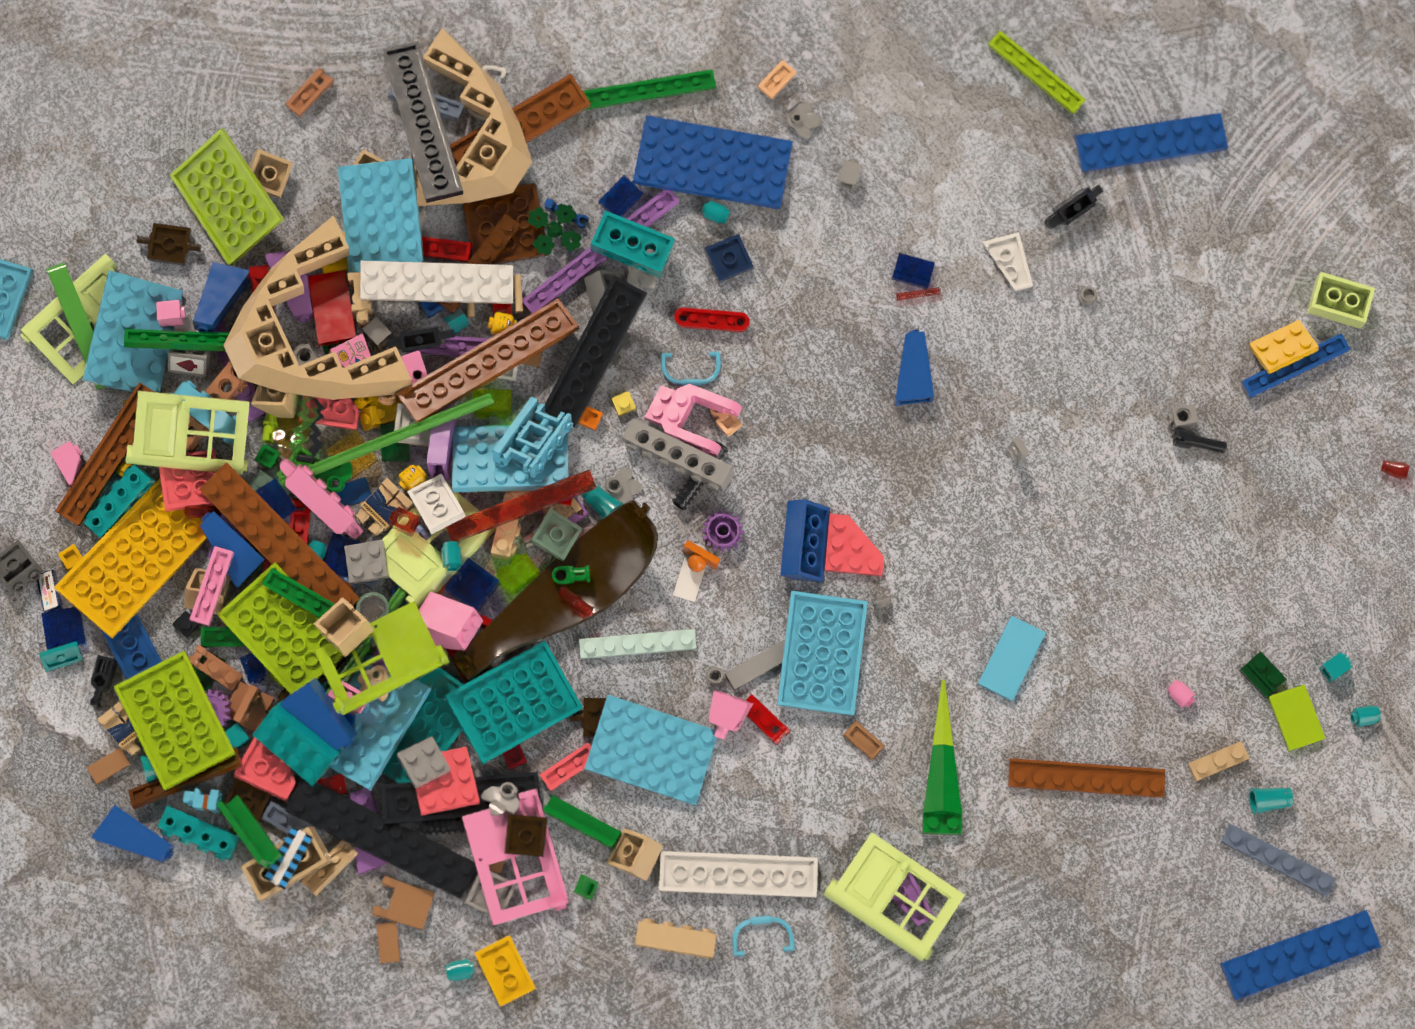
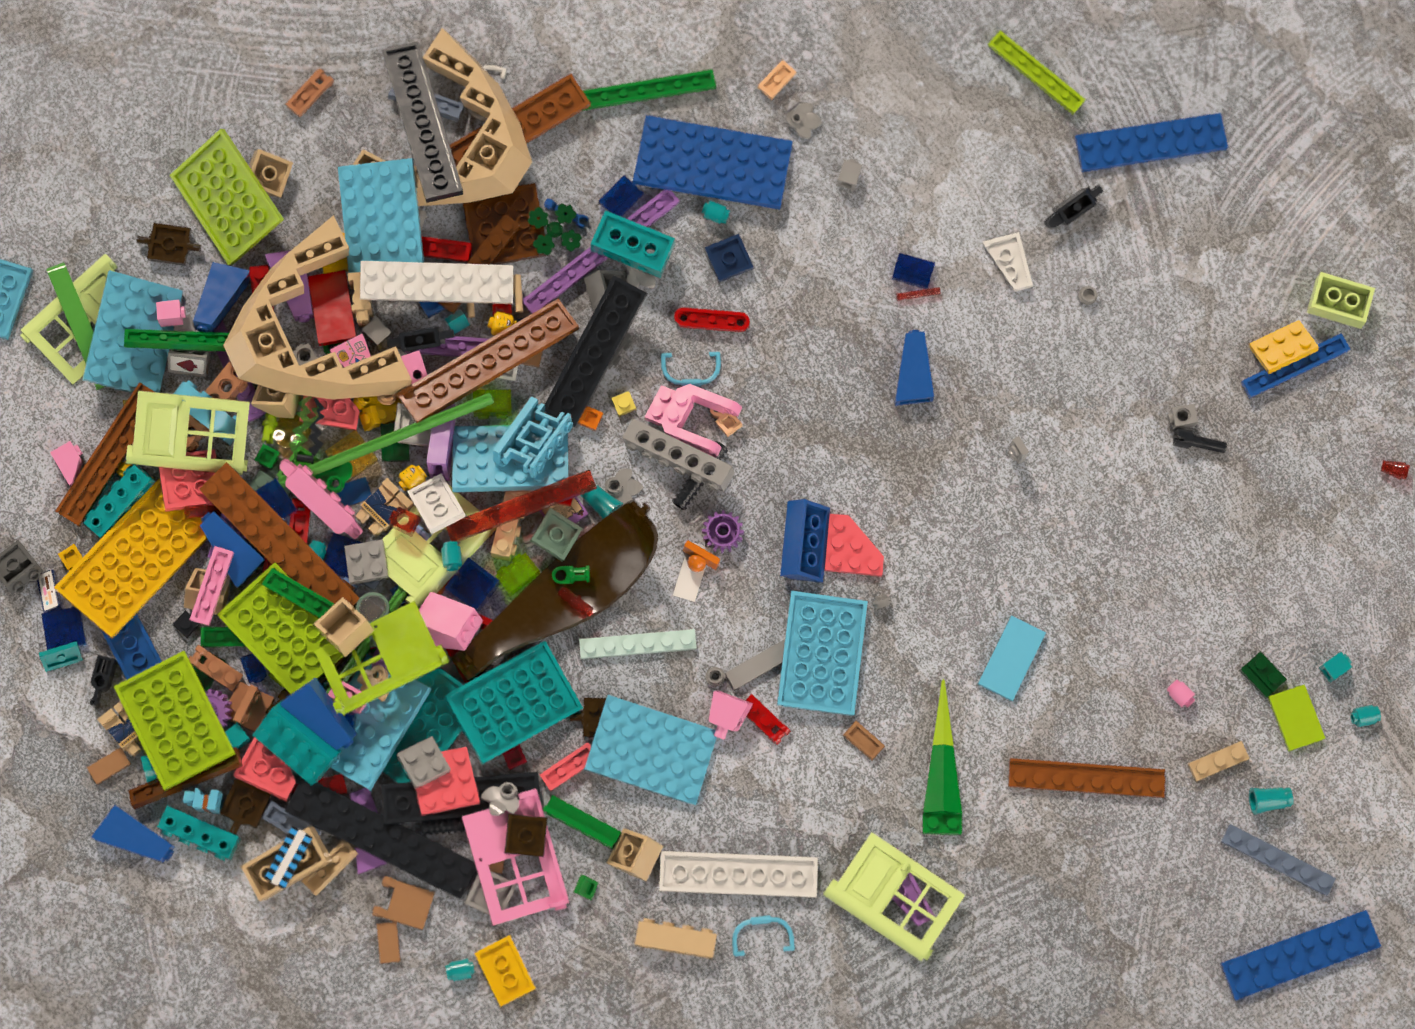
green fence [216,796,282,868] -> none

